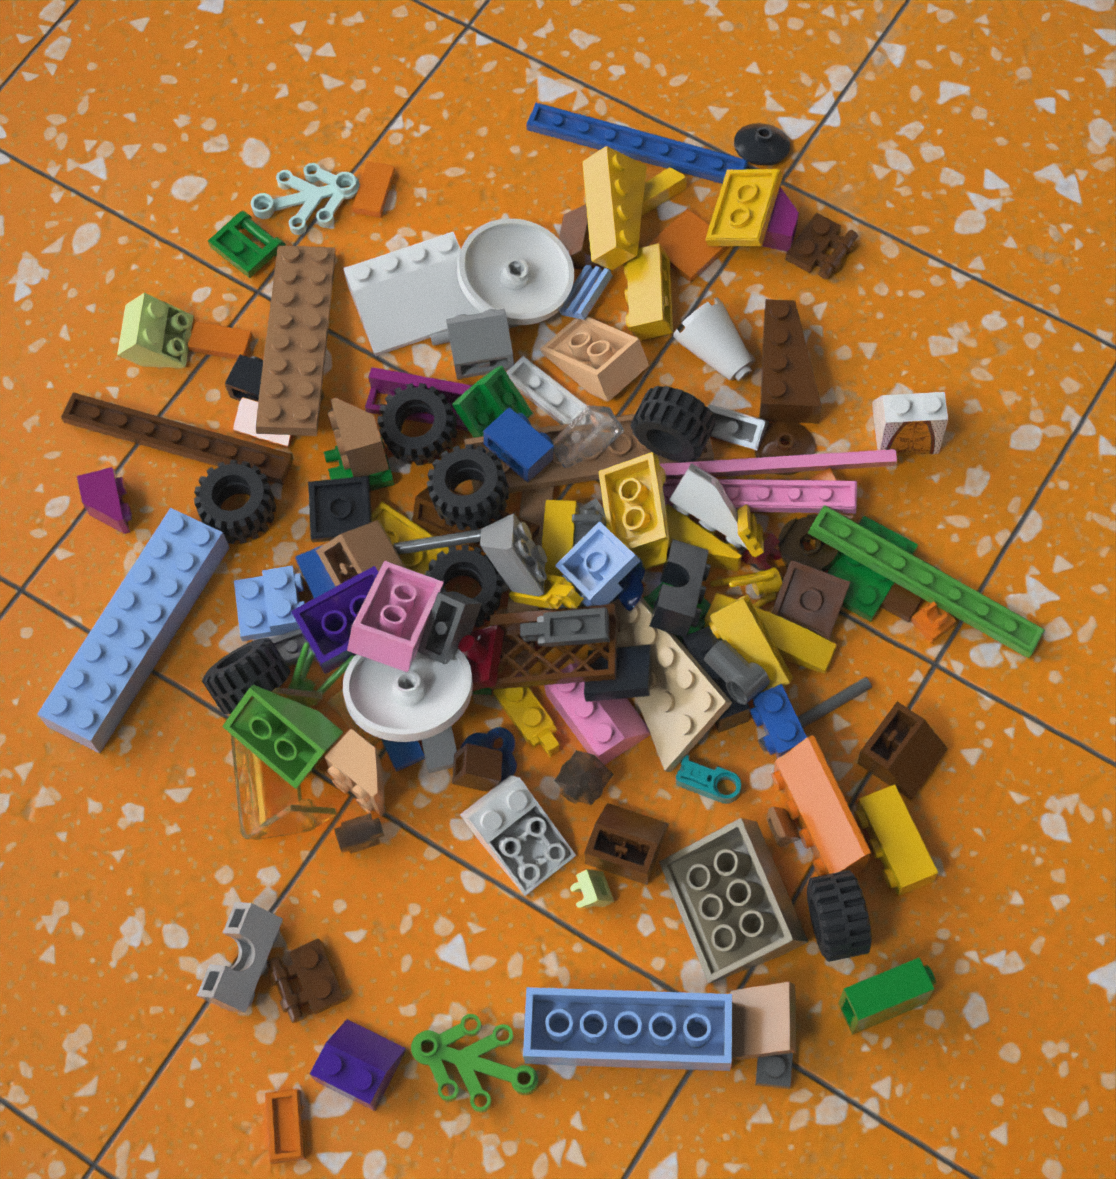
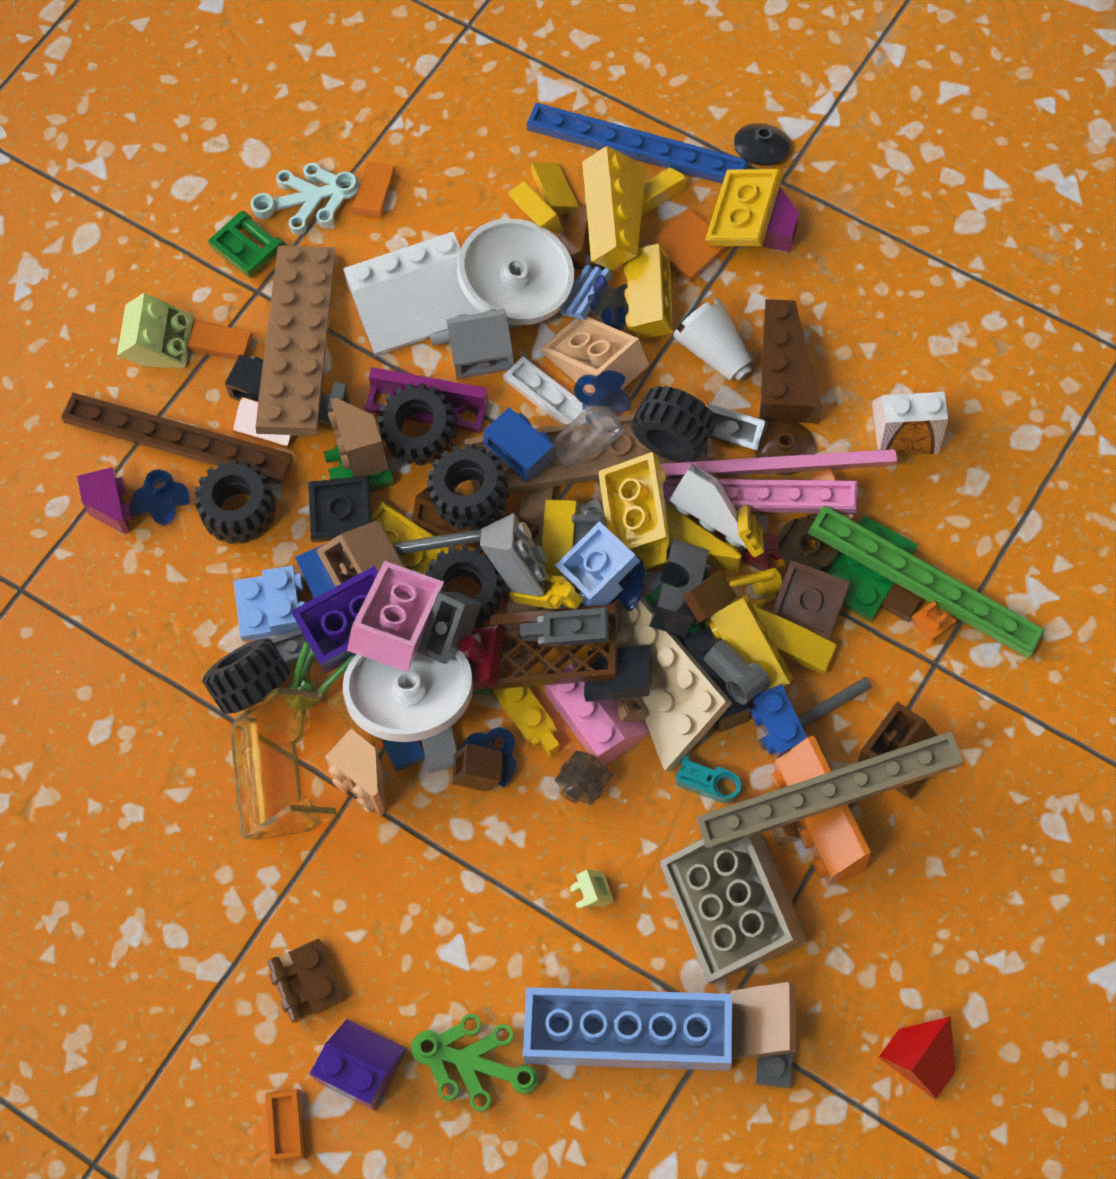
light blue brick [37,508,230,753] -> none
light grey arch [197,902,283,1013] -> none
bright green slope [222,685,343,789] -> none
clear smoke brick [334,813,385,854] -> none
green slope [452,366,533,438] -> none
white slope [460,775,576,896] -> none
reddish brown slope [584,803,669,885] -> none
reddish brown plate [785,213,858,279] -> none
black tyre [807,870,872,962] -> none
green brick [838,957,936,1035] -> none
yellow brick [854,784,938,896] -> none
none -> clear blue plate [130,469,190,526]
none -> dark grey bracket [319,382,351,425]
none -> yellow slope [508,181,563,233]
none -> yellow slope [531,162,579,216]
none -> clear blue plate [574,370,631,421]
none -> plate [588,274,629,330]
none -> medium nougat tile [617,697,649,722]
none -> reddish brown tile [682,570,737,622]
none -> dark tan plate [696,731,964,851]
none -> red slope [878,1016,955,1100]

